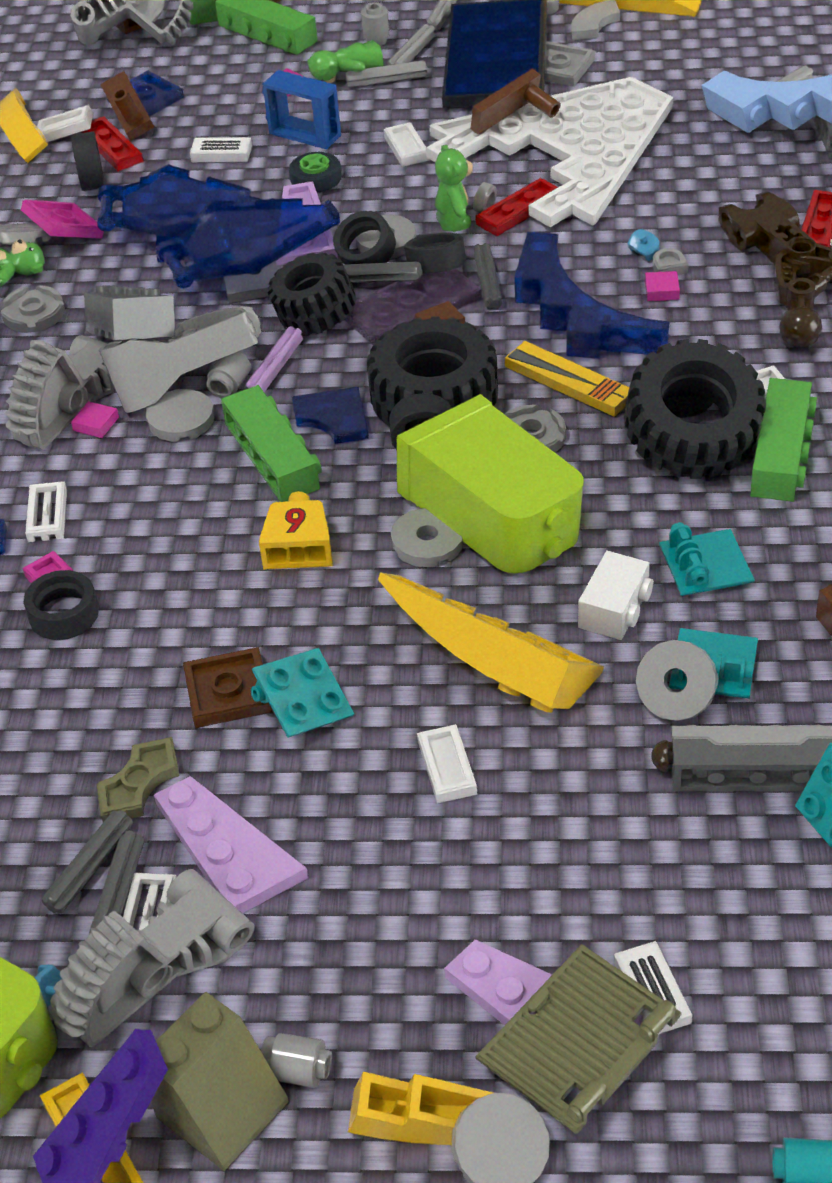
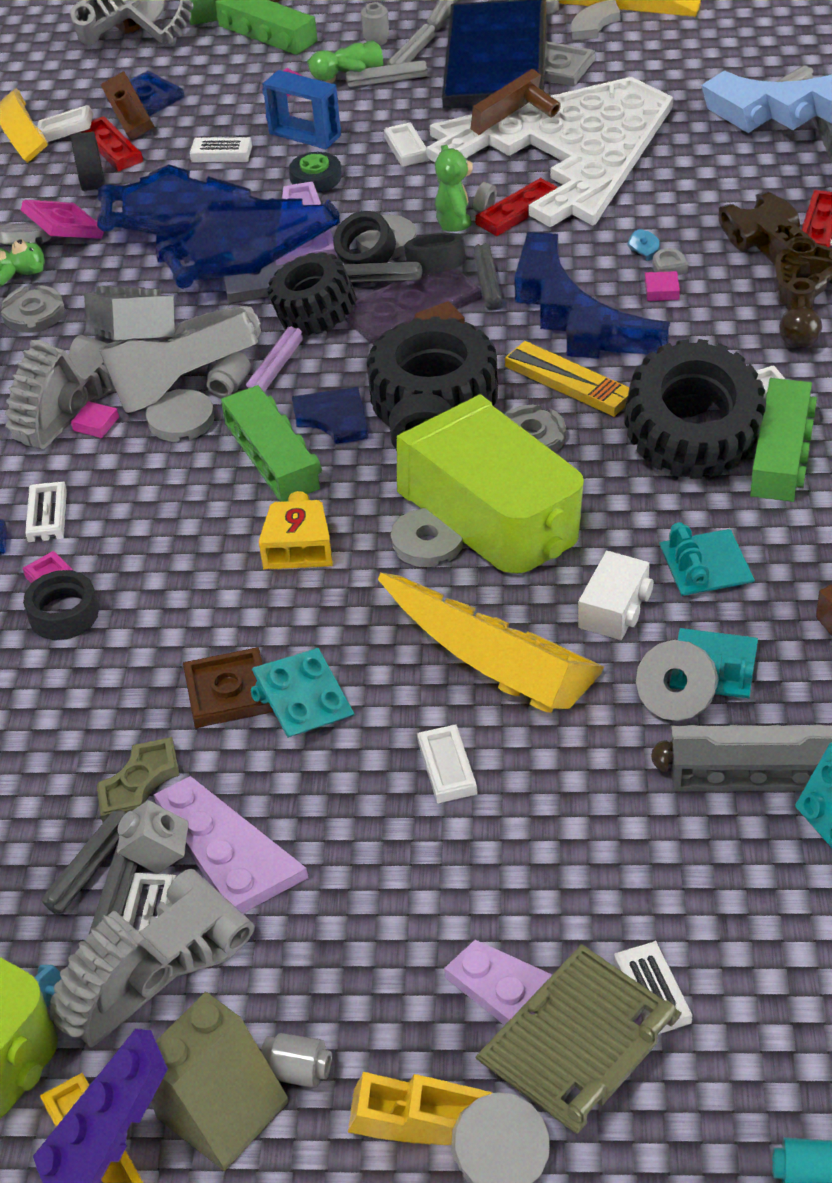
none -> light grey brick [117,800,188,874]

